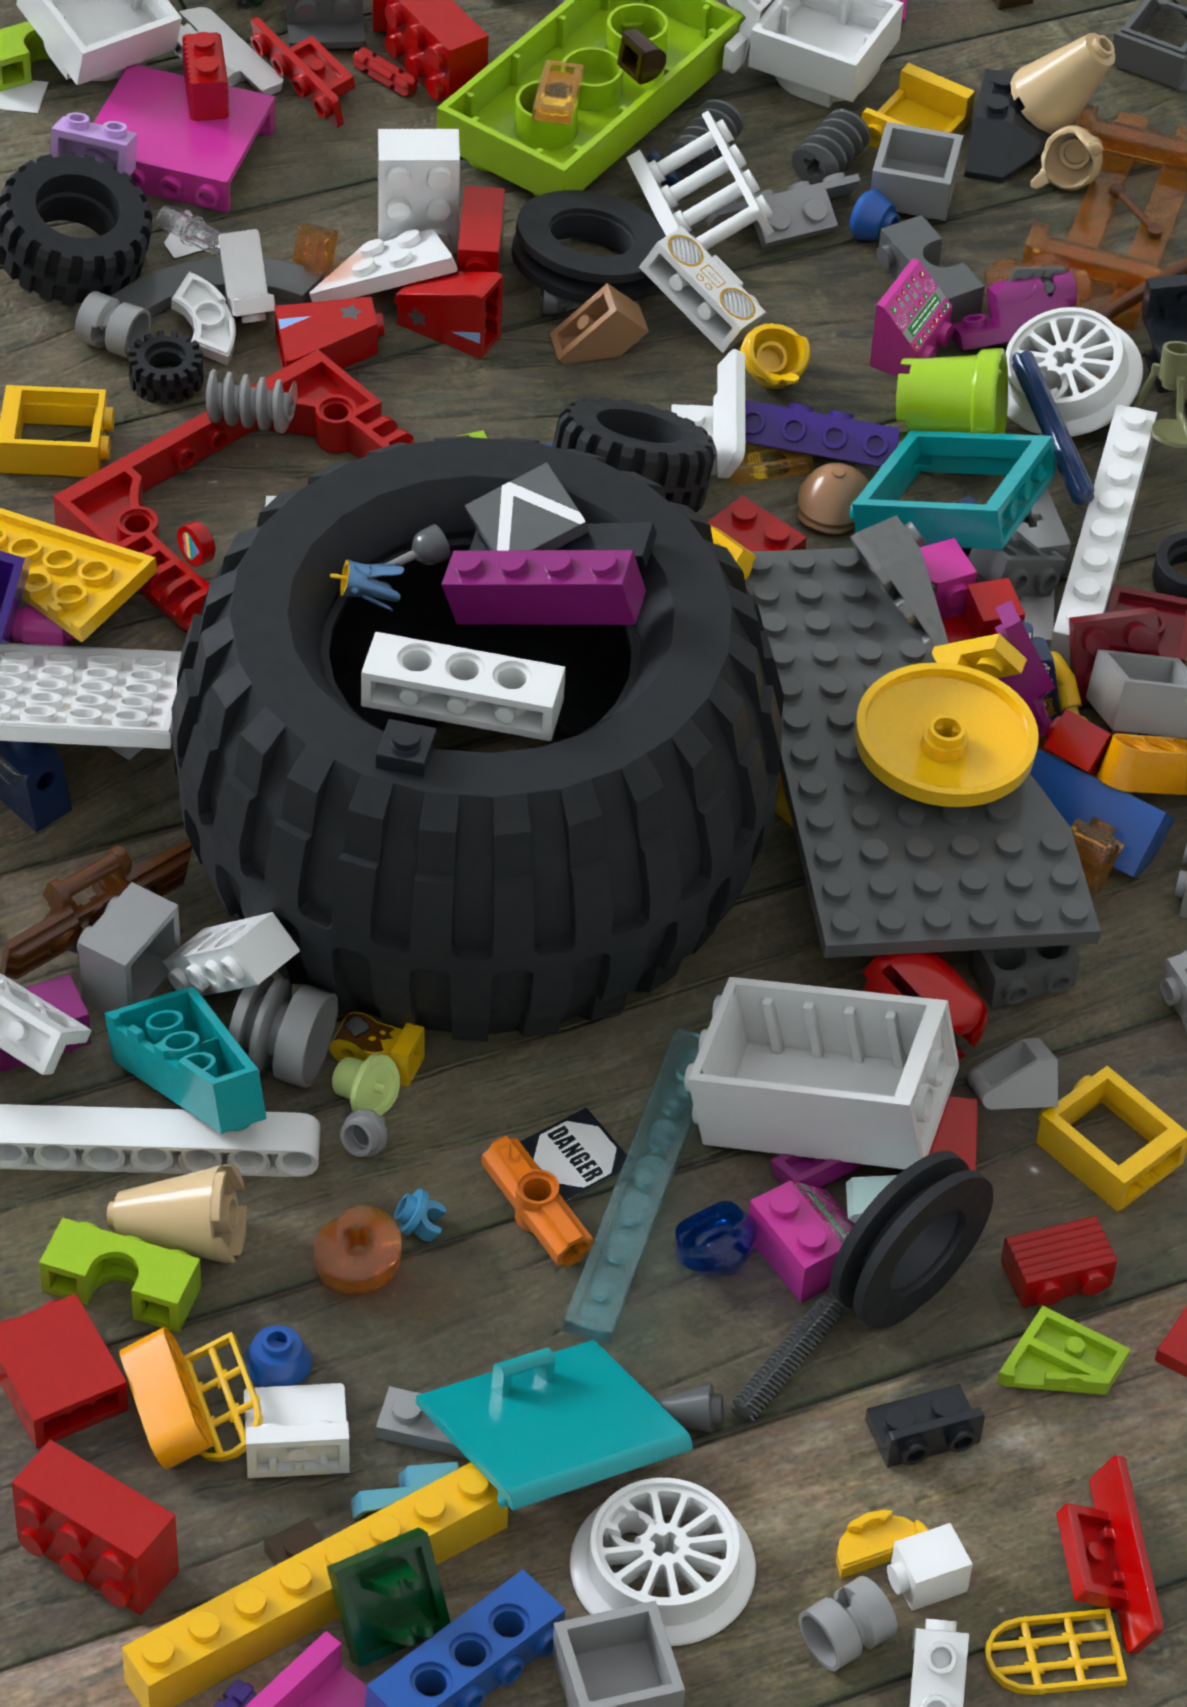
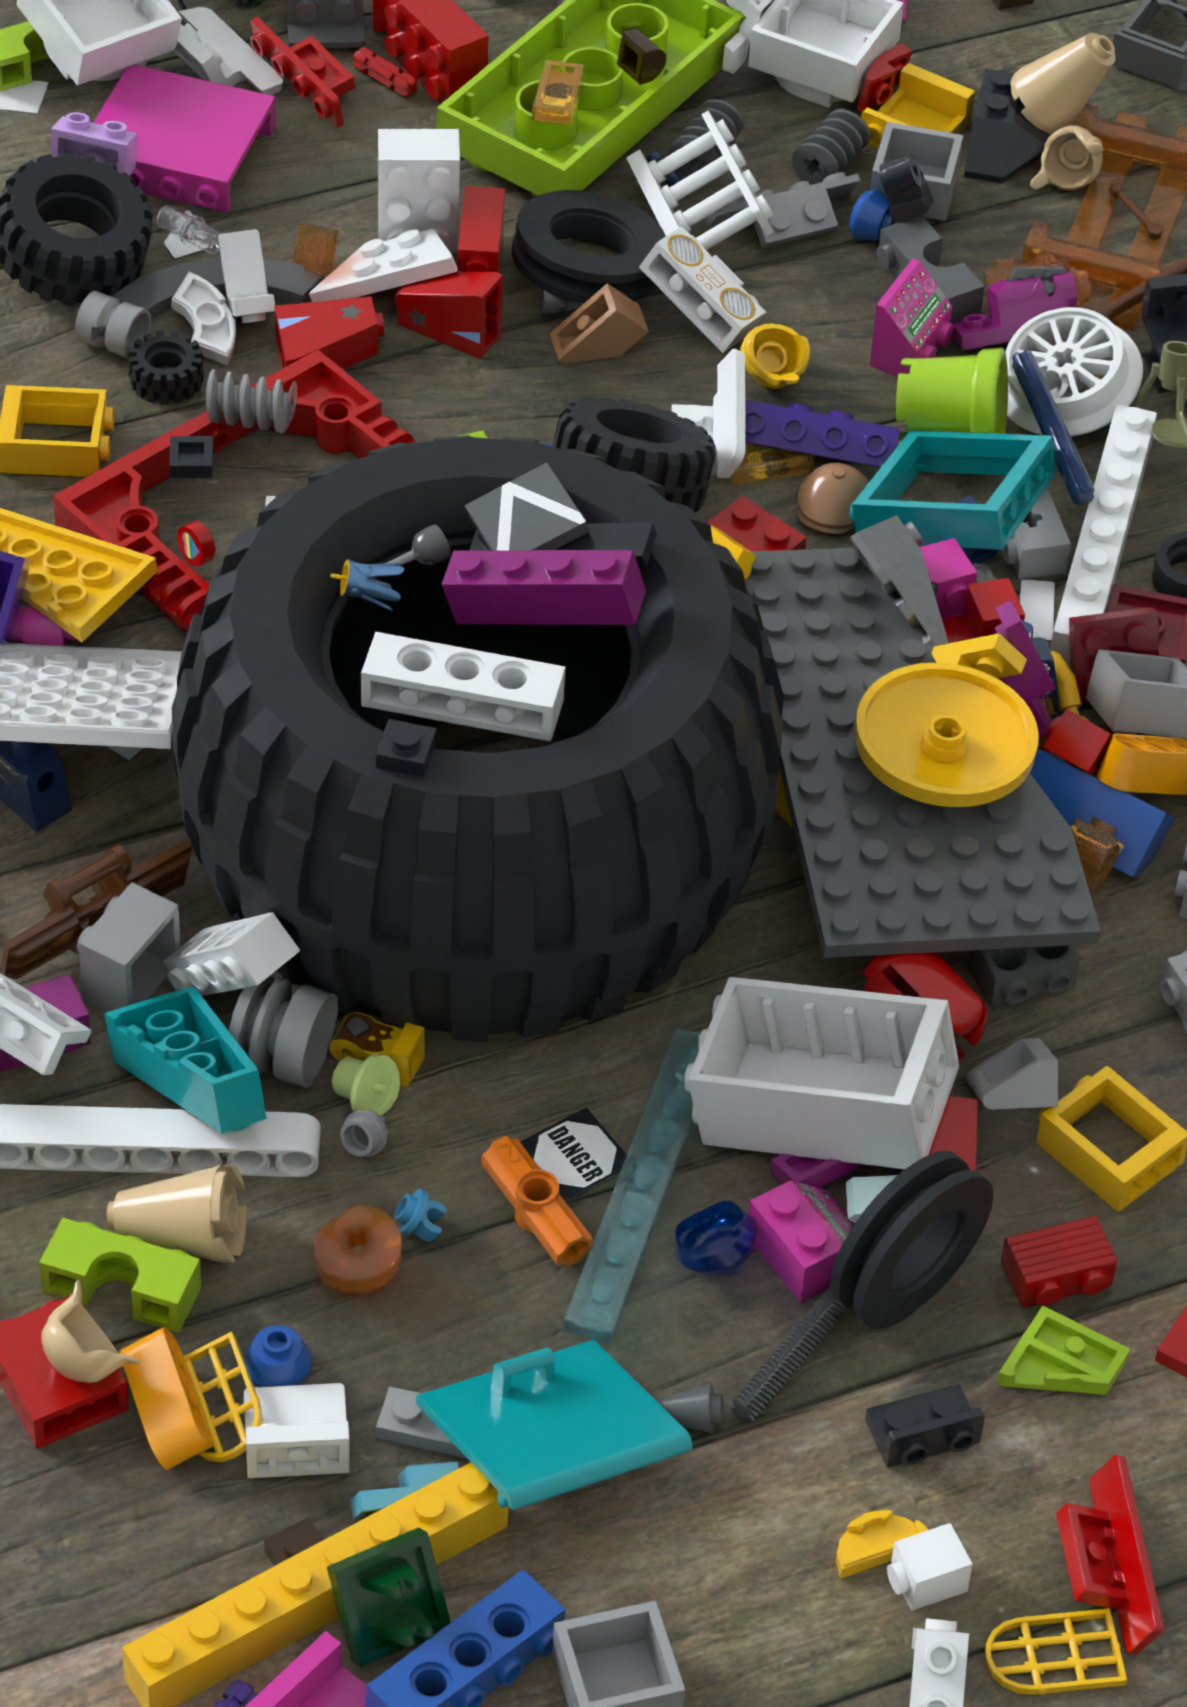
red brick [12,1439,179,1615] -> none
red brick [182,32,229,121] -> none
white piece [570,1477,756,1647] -> none
light grey wheel [798,1576,898,1672] -> none
dark grey pin [968,531,1067,597] -> none
none -> tan hair [41,1280,141,1383]
none -> black plate [170,436,213,478]
none -> red slope [857,43,912,112]
none -> black leg [879,154,934,224]

